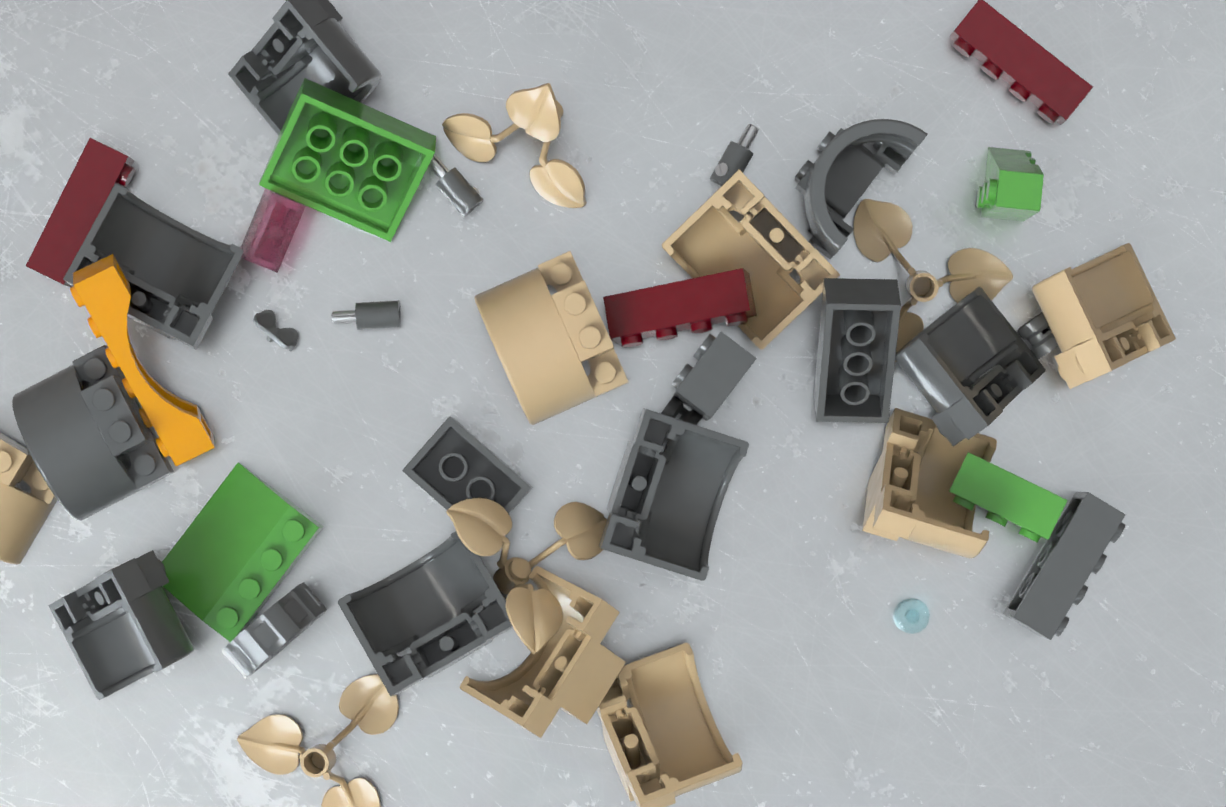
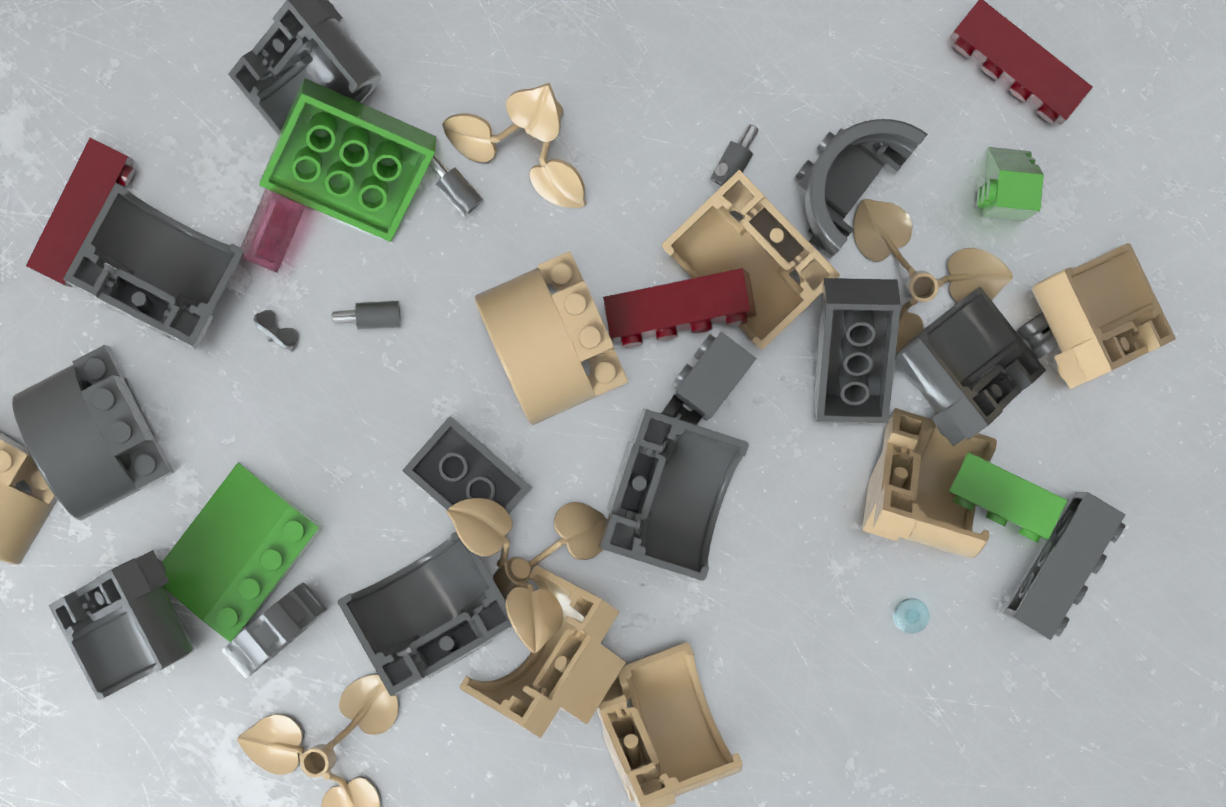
light orange arch [70,254,215,466] -> none

